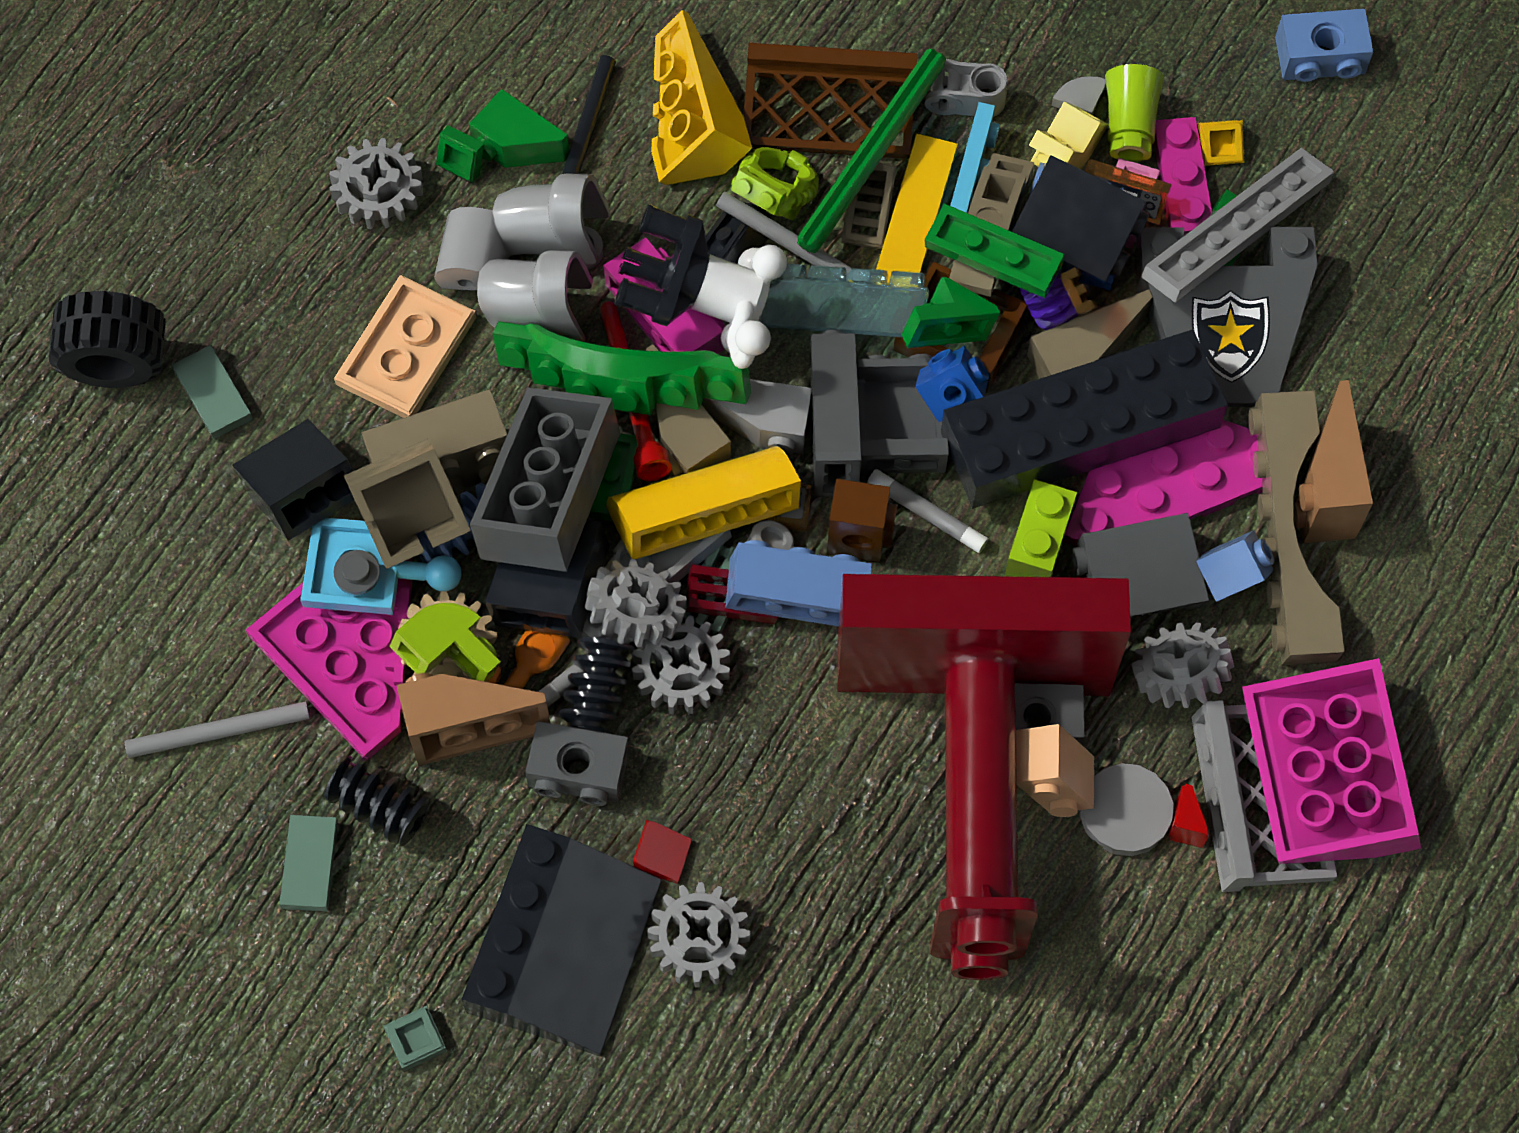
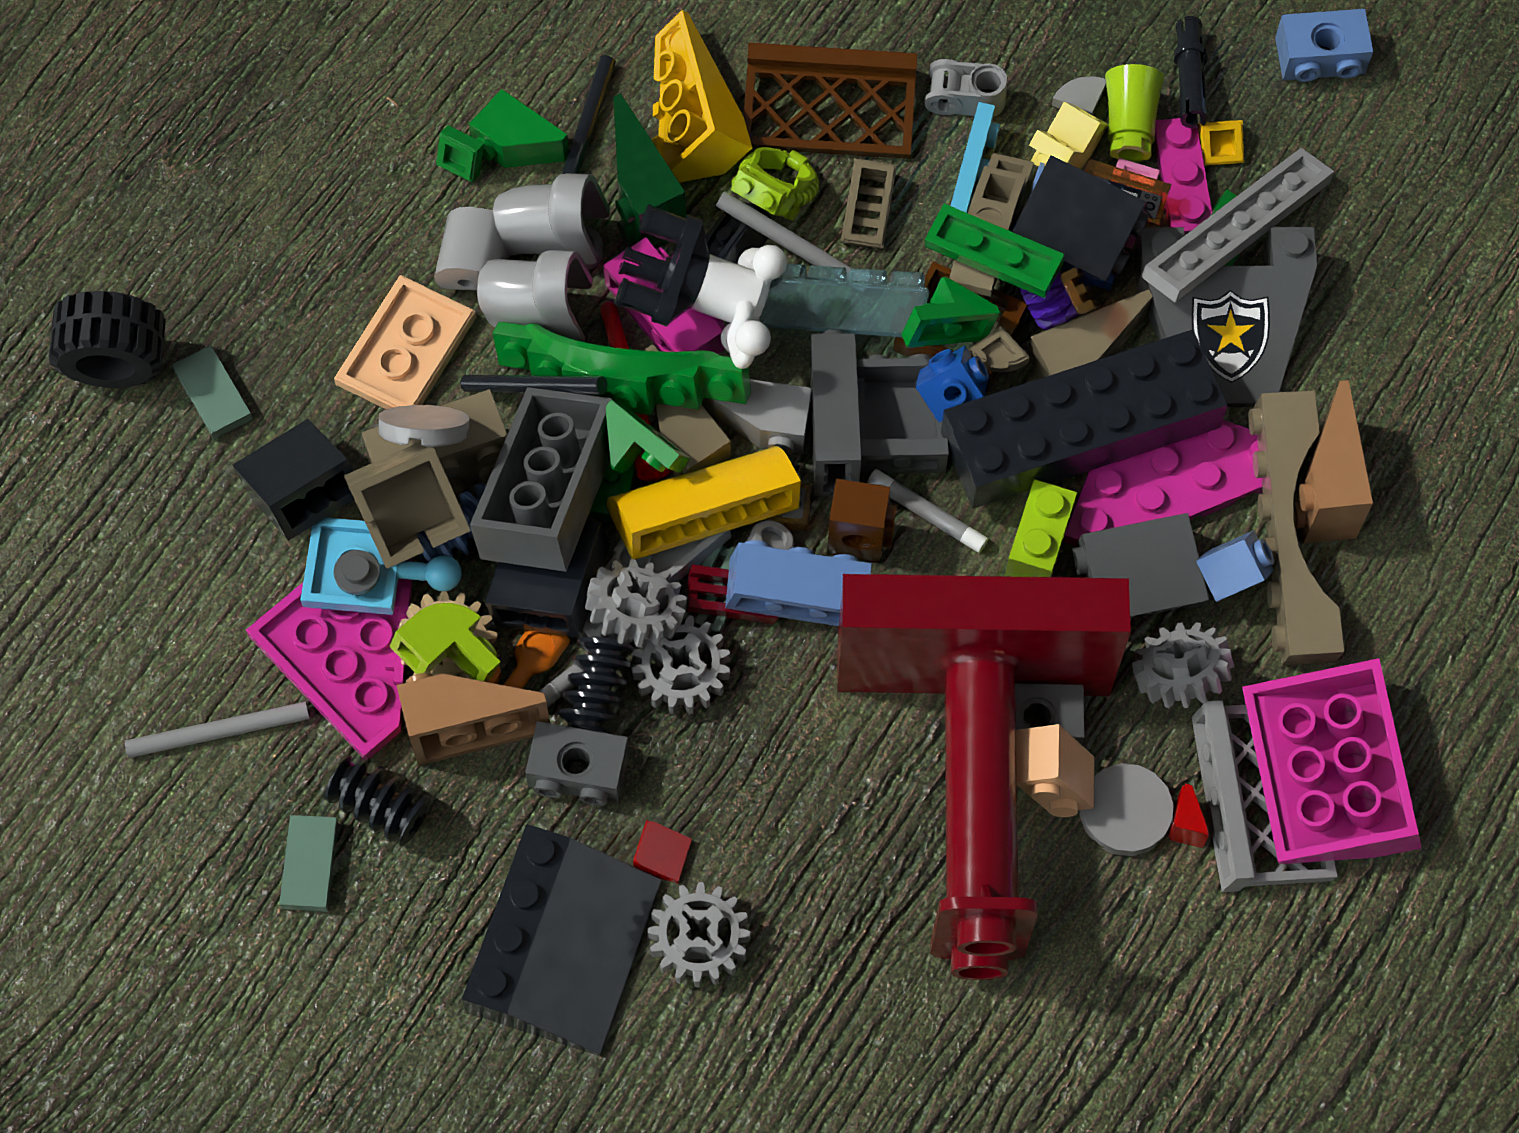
light grey gear [329,138,423,229] -> none
sand green tile [383,1005,447,1072] -> none
green axle [797,48,946,254] -> none
yellow tile [873,134,958,295] -> none
none -> light grey tile [379,405,470,447]
none -> black bar [460,375,608,394]
none -> slope [606,400,691,474]
none -> dark green slope [613,93,686,249]
none -> dark tan tile [968,326,1029,373]
none -> black pin [1174,16,1208,129]

